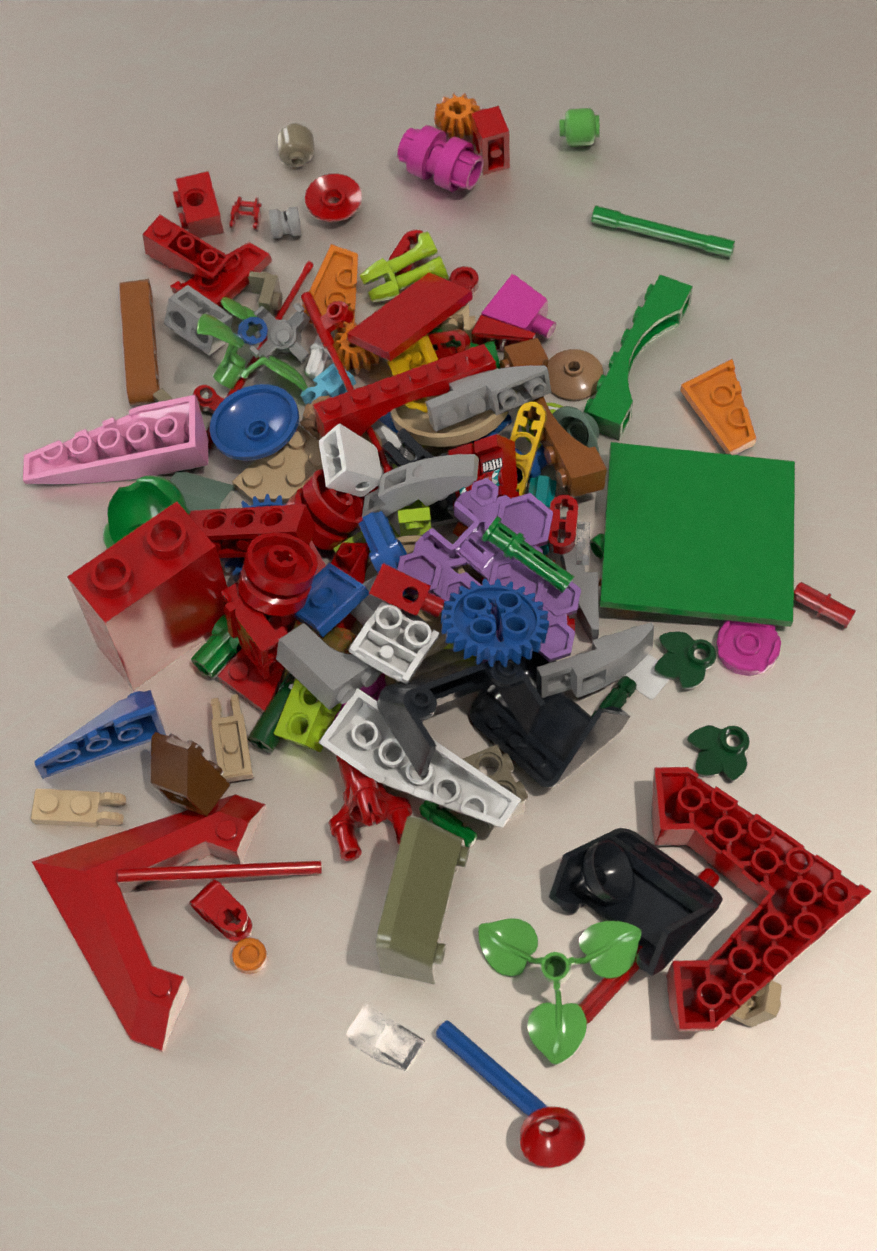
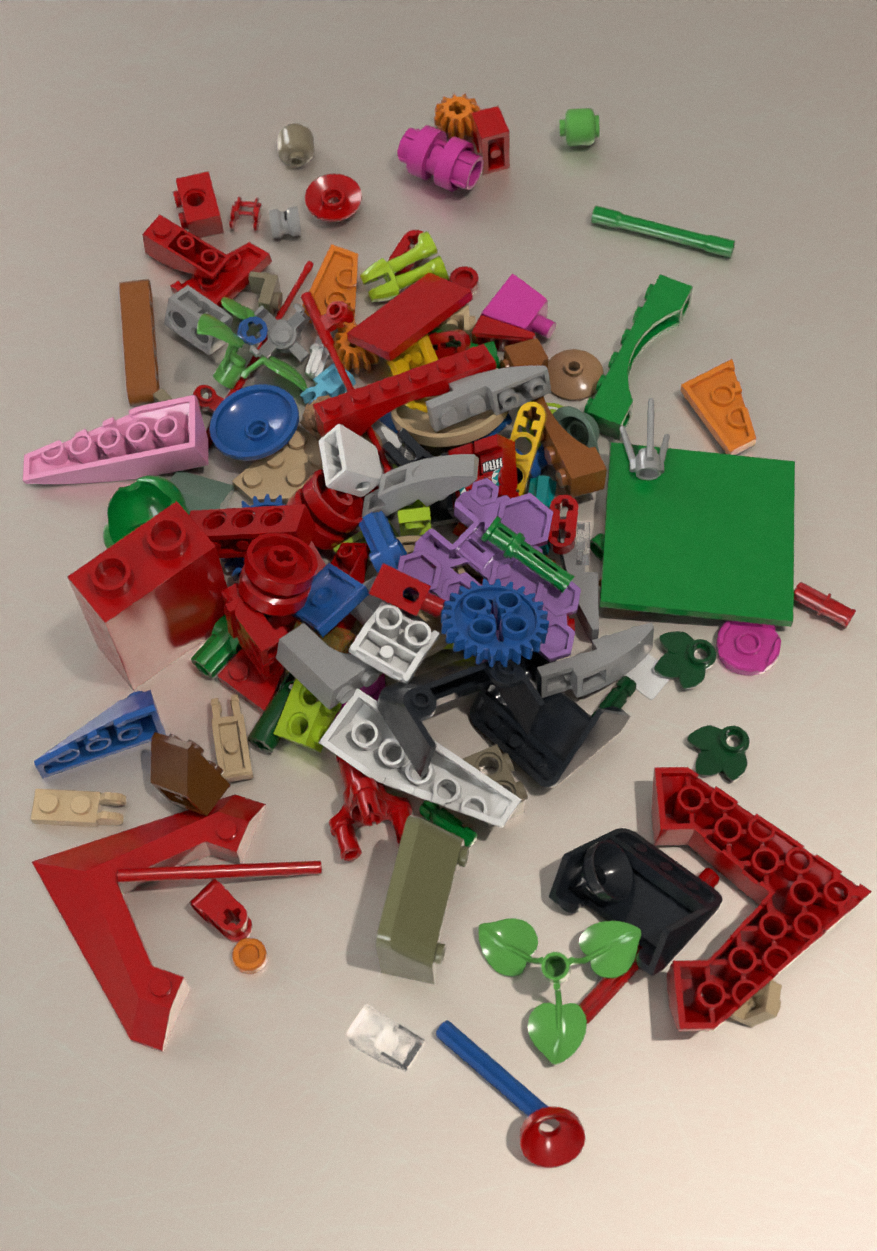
none -> light grey plant [619,398,670,480]

